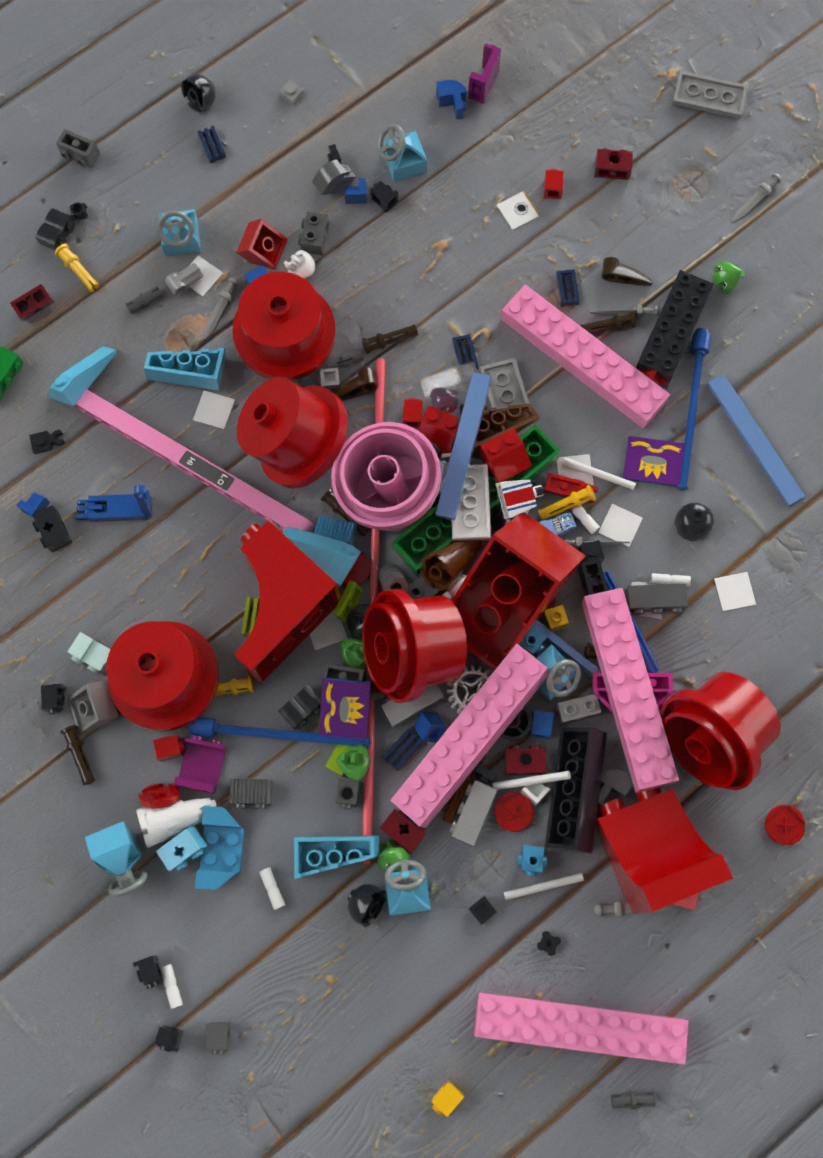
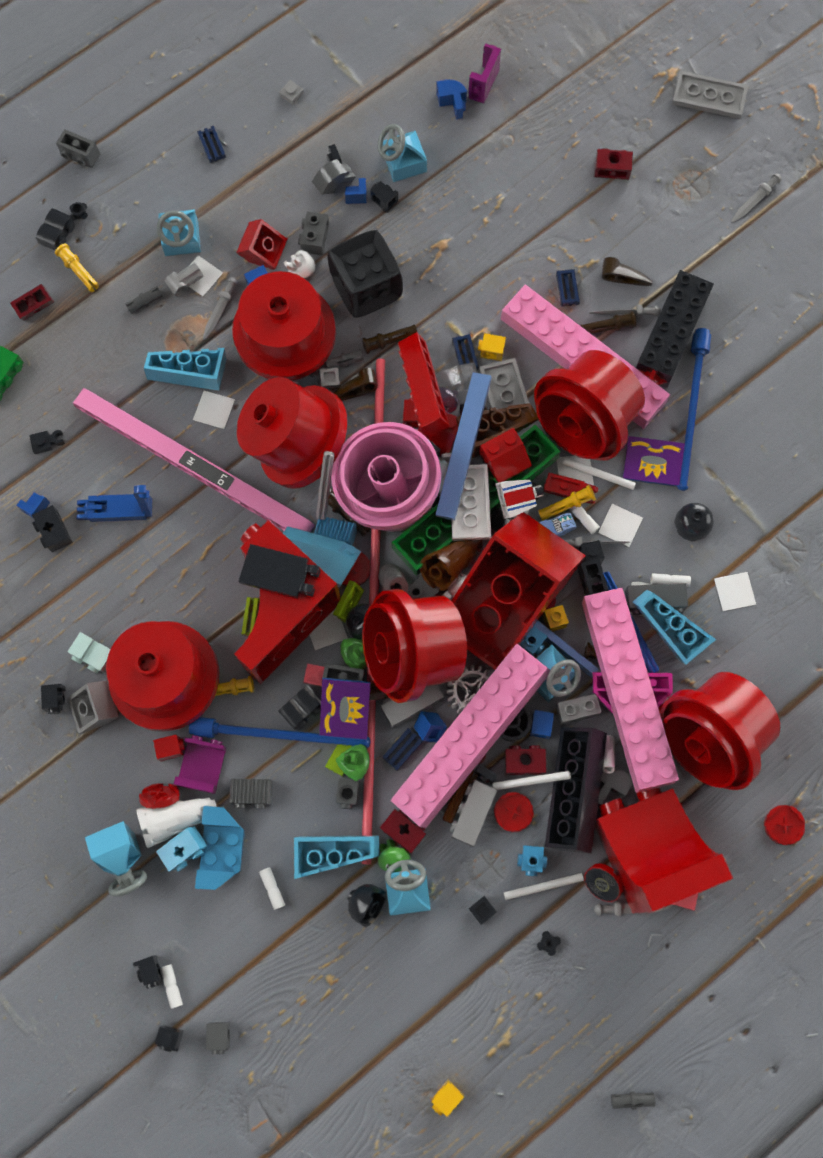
medium azure wedge [47,346,117,407] -> none
dark brown pin [60,725,96,786] -> none
black cylinder [181,74,215,113] -> none
bright pink brick [474,992,688,1064] -> none
white sticker [497,191,540,230] -> none
white panel [521,783,550,805] -> none
red brick [544,169,564,199] -> none
medium blue tile [707,374,805,507] -> none
bright green piece [713,261,745,294] -> none
none -> black tile [238,544,321,598]
none -> coral tile [303,663,324,687]
none -> light grey axle [316,451,334,520]
none -> black piece [327,230,403,318]
none -> red brick [398,332,450,437]
none -> yellow brick [478,333,506,361]
none -> red piece [534,350,645,461]
none -> tile [584,863,624,902]
none -> white piece [603,735,615,774]
none -> medium azure wedge [632,590,716,665]

